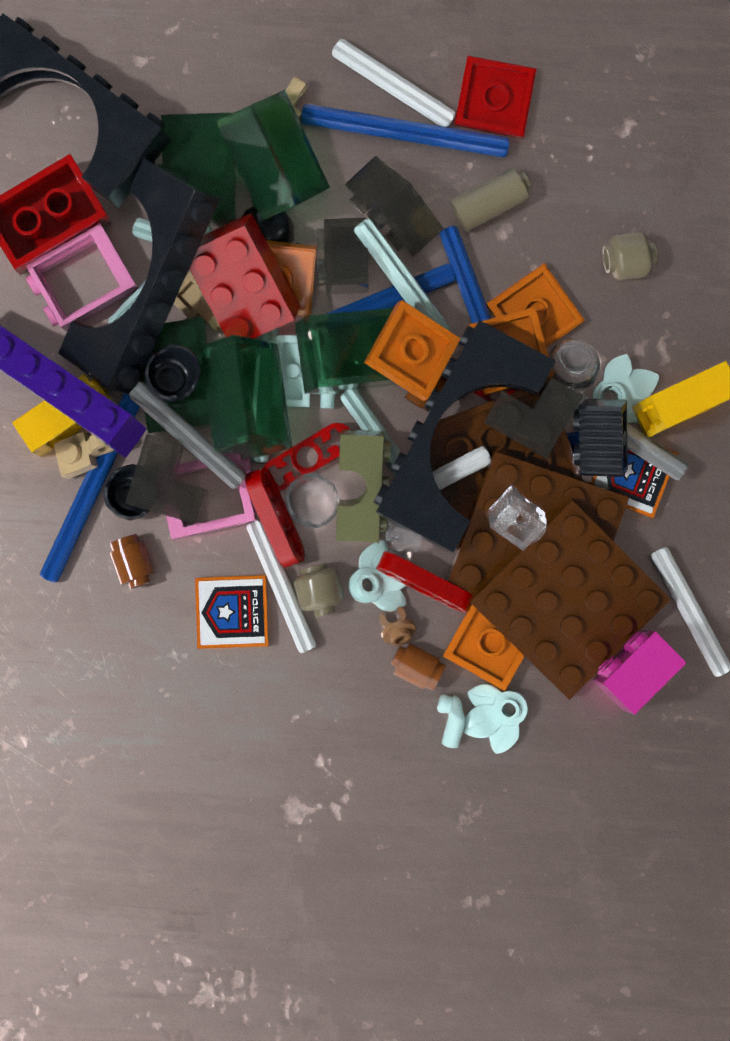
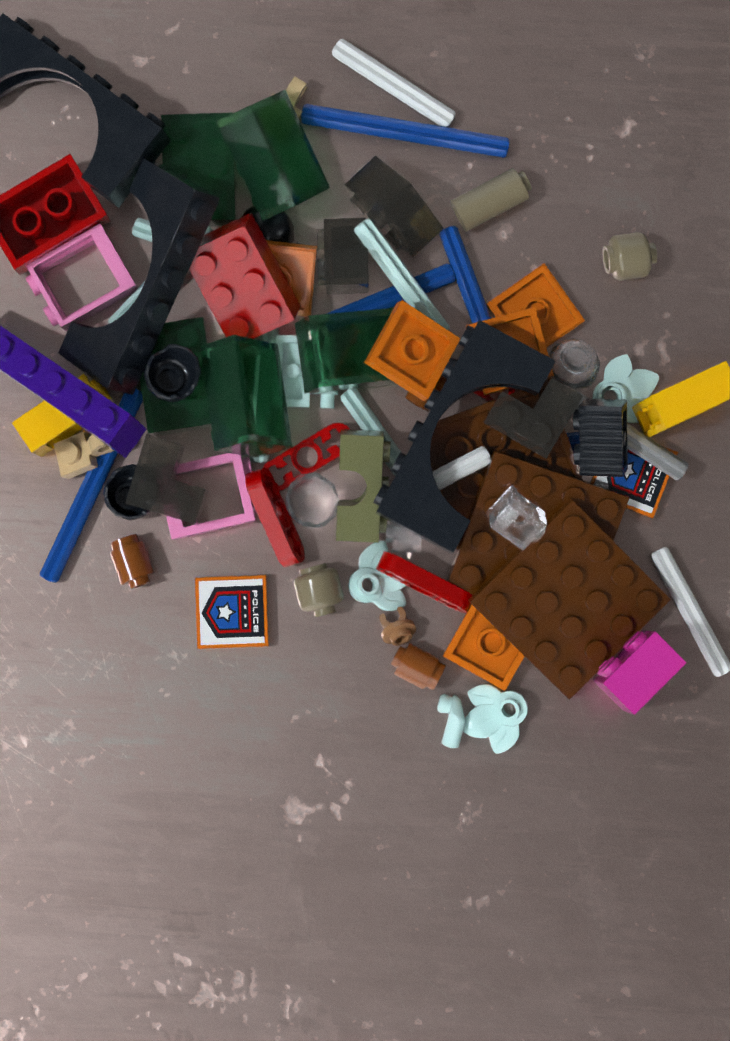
light grey axle [129,382,246,489] -> none
tan plate [174,272,222,334] -> none
white axle [247,519,316,653] -> none
red tile [454,55,537,139] -> none

